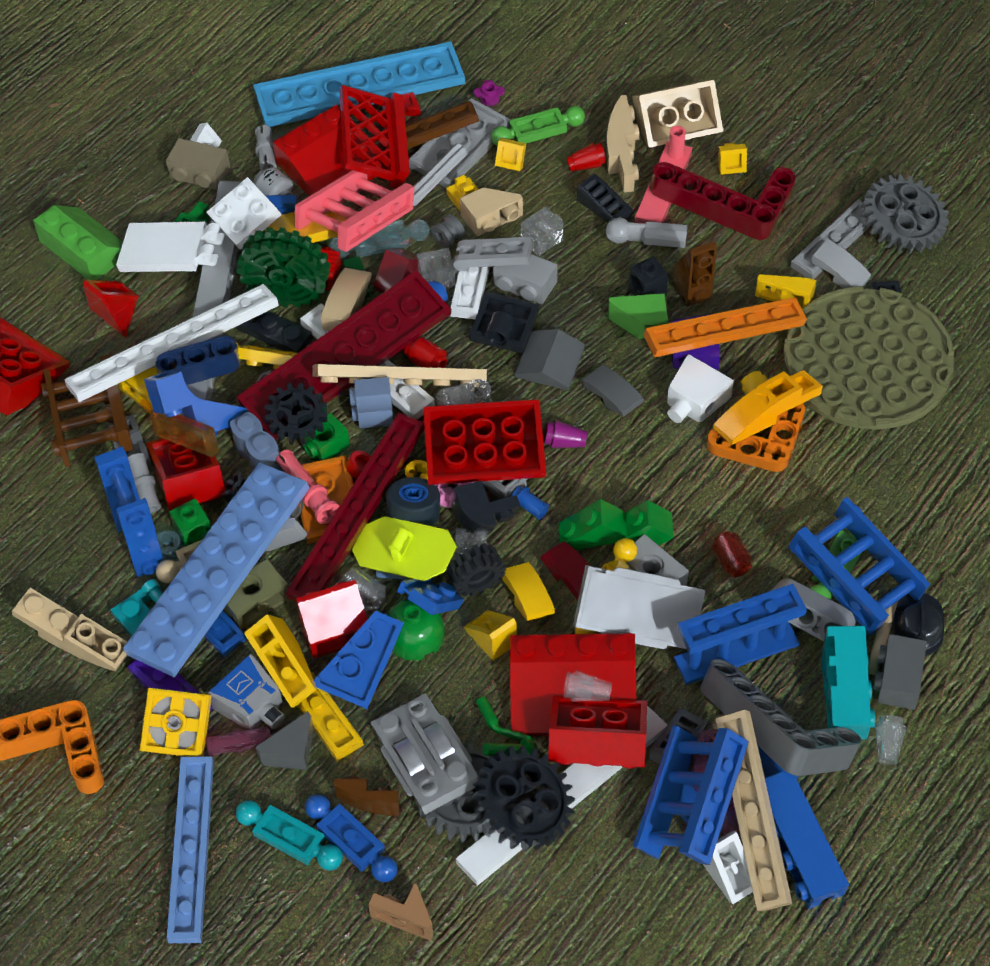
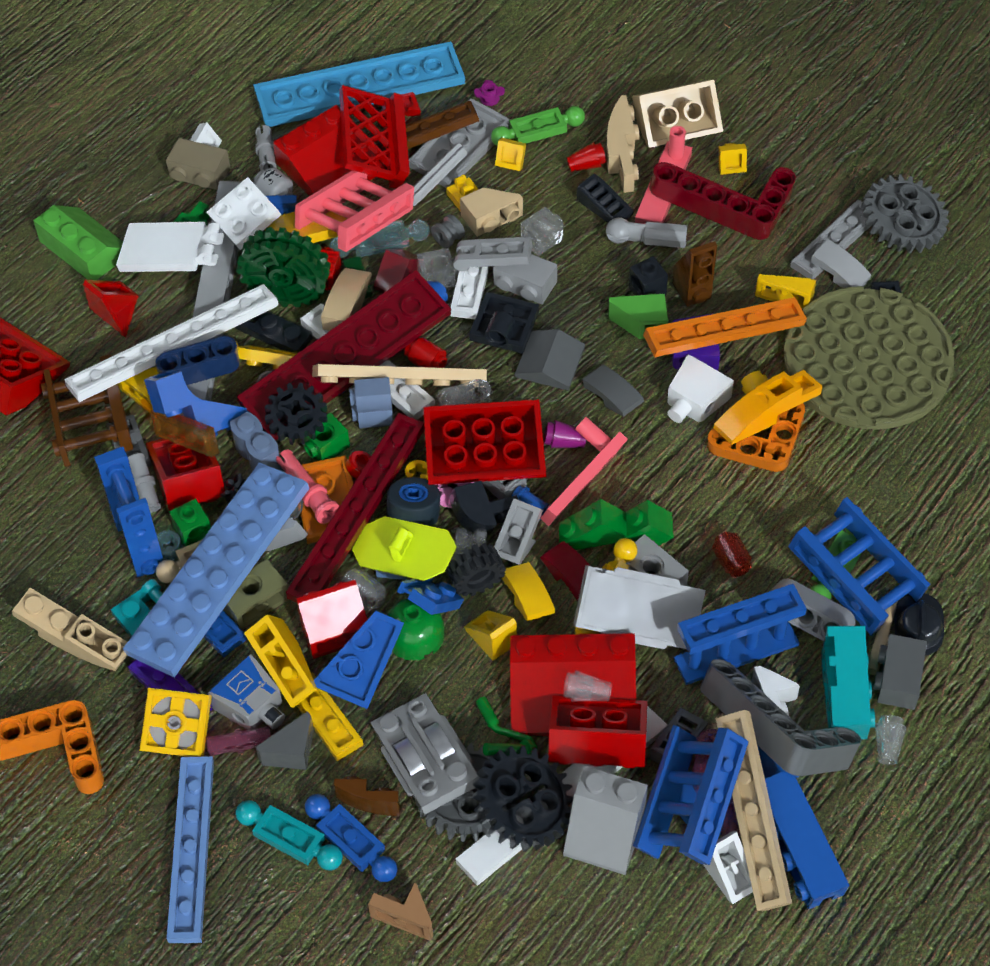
none -> light grey slope [494,499,543,565]
none -> coral piece [540,417,628,526]
none -> light grey slope [563,766,648,875]
none -> white slope [752,666,800,716]

